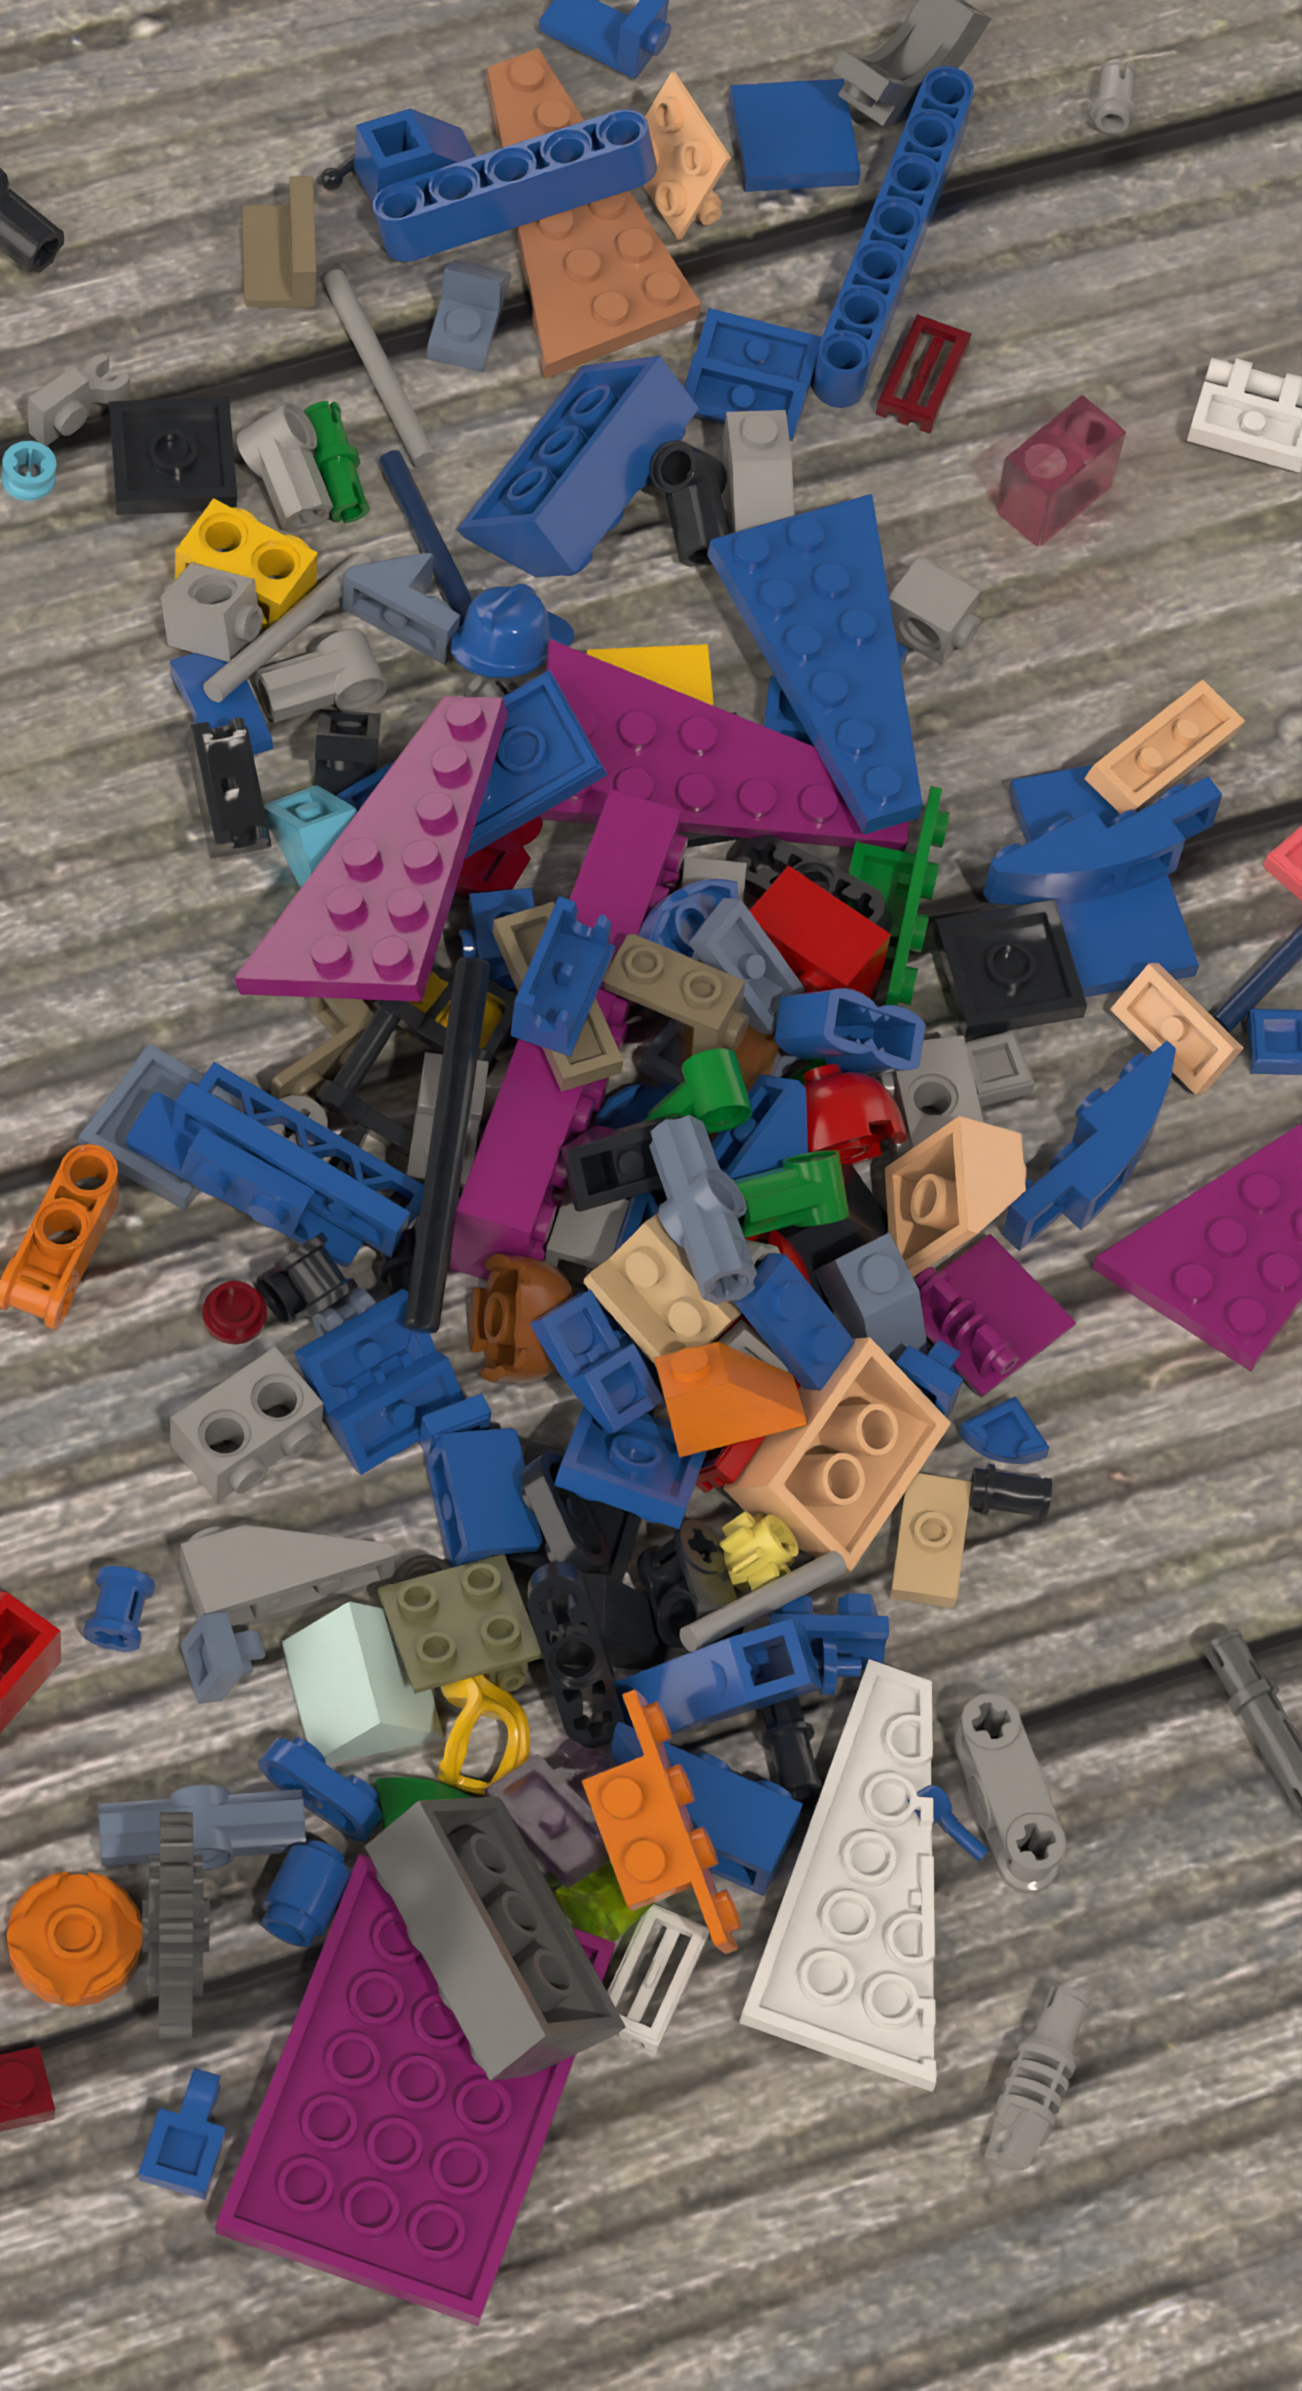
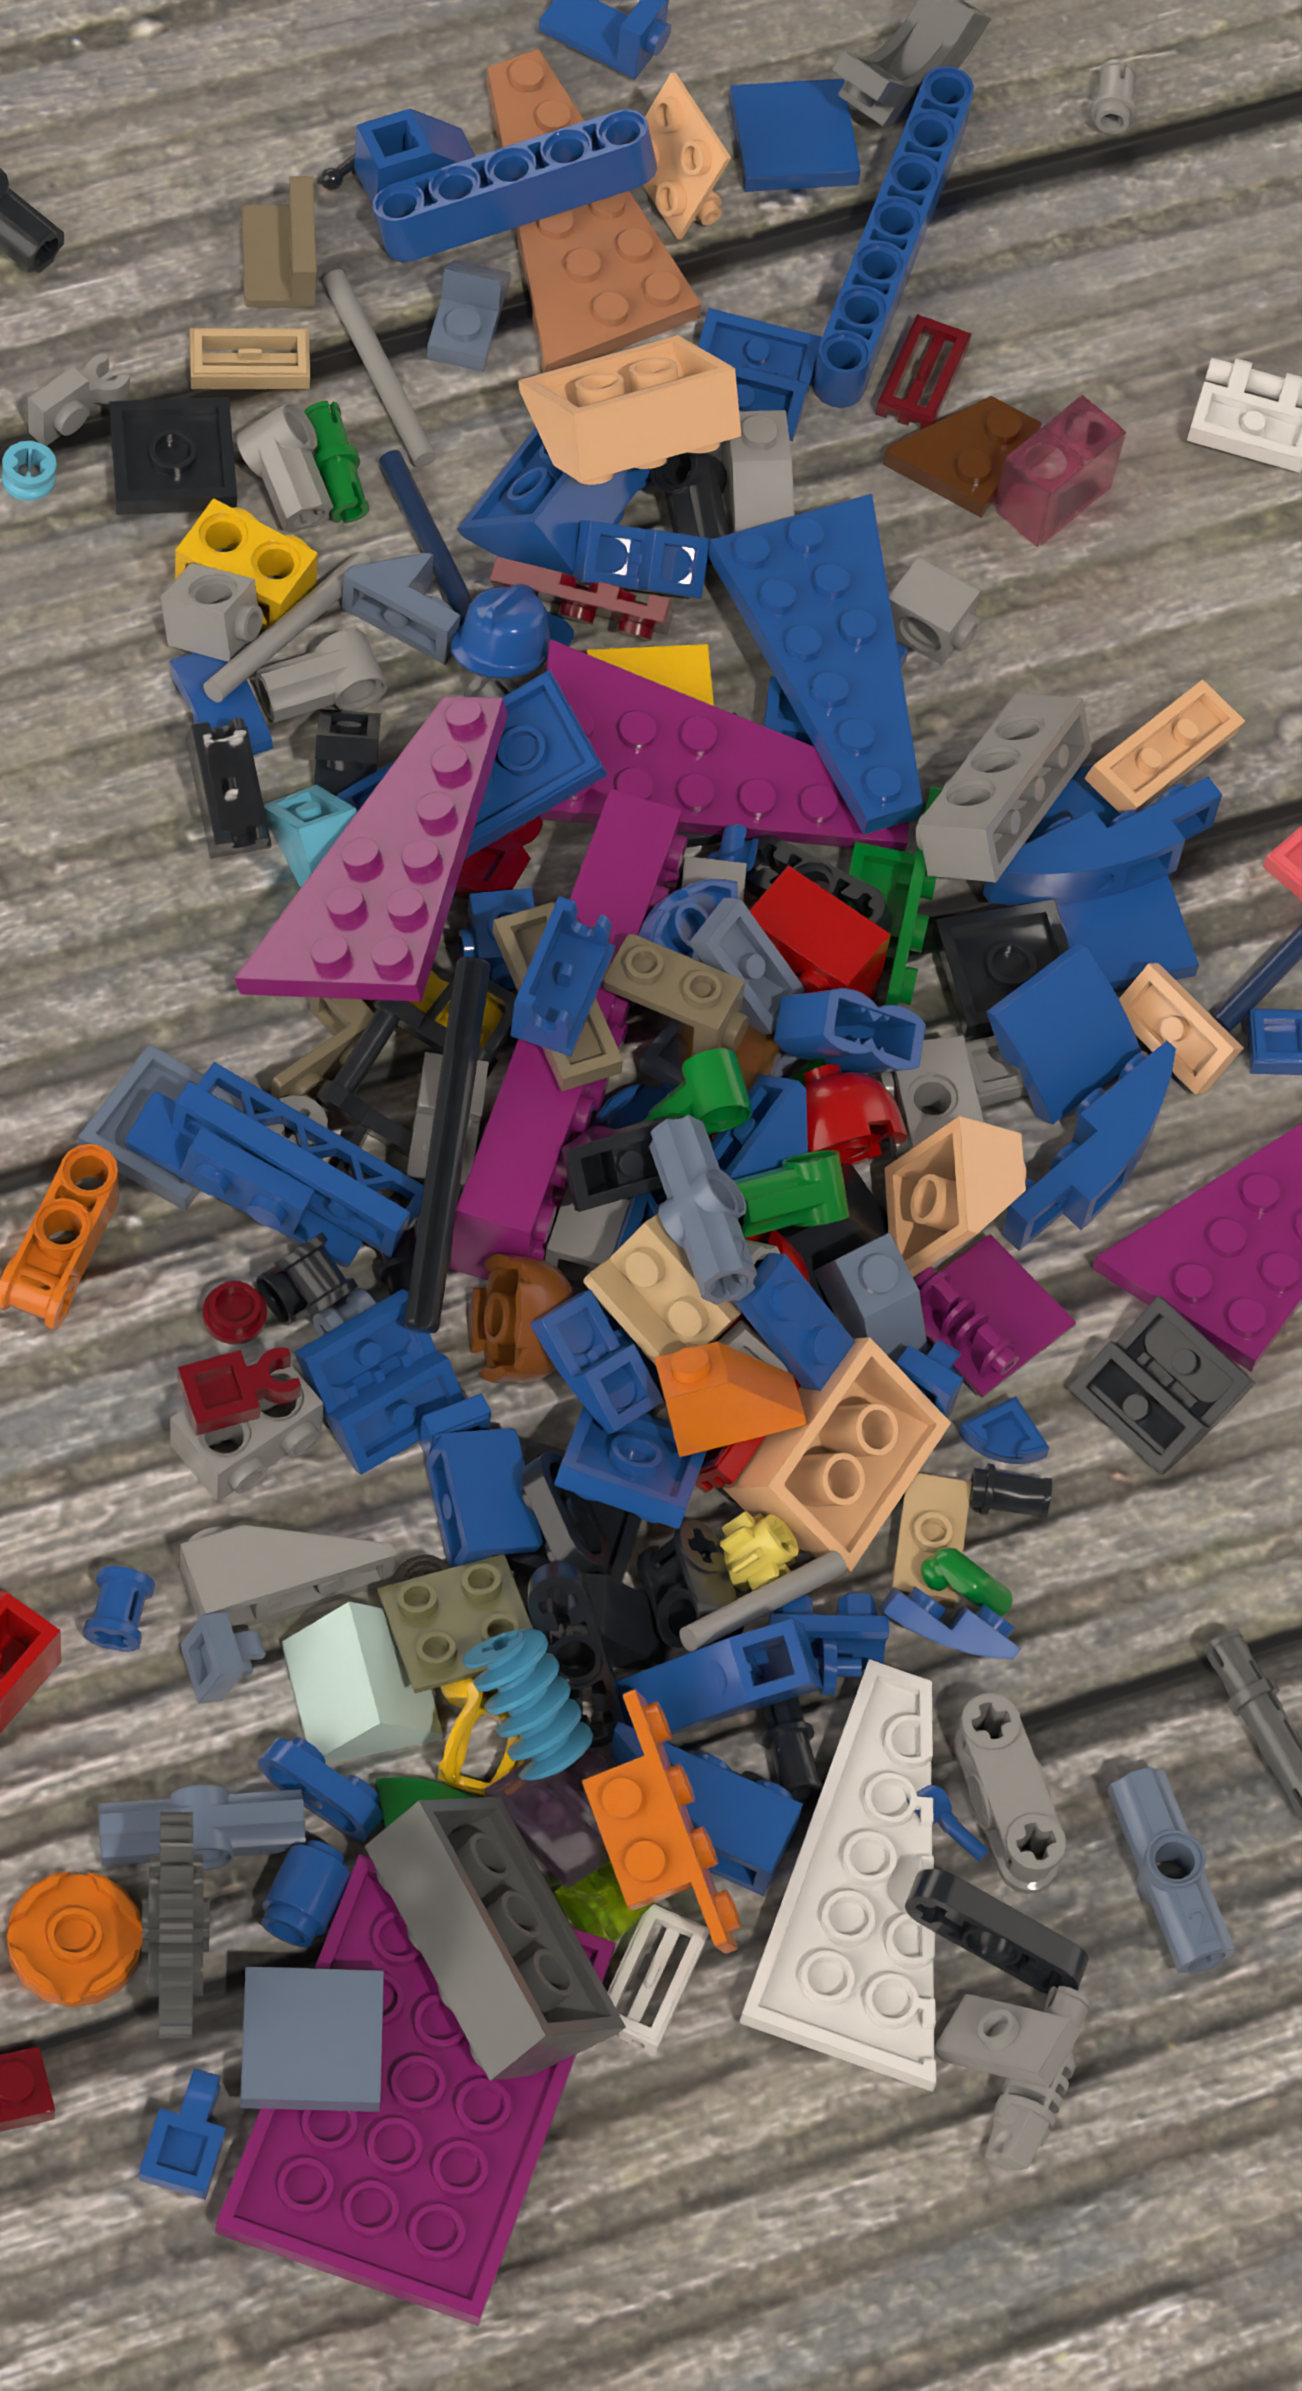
none -> dark red plate [177,1347,301,1436]
none -> tan tile [190,328,310,389]
none -> sand blue tile [240,1967,384,2112]
none -> dark azure piece [462,1629,593,1781]
none -> dark red wing [490,556,674,641]
none -> light nougat slope [518,335,742,485]
none -> blue slope [573,520,710,599]
none -> blue hand [680,824,759,883]
none -> slope [879,1586,1021,1659]
none -> reddish brown wing [883,396,1042,518]
none -> black beam [905,1869,1089,1994]
none -> light grey brick [916,693,1092,882]
none -> green arm [920,1547,1013,1616]
none -> light grey plate [934,1993,1081,2088]
none -> blue slope [986,943,1141,1125]
none -> black slope [1068,1295,1256,1475]
none -> sand blue piece [1108,1766,1235,1975]

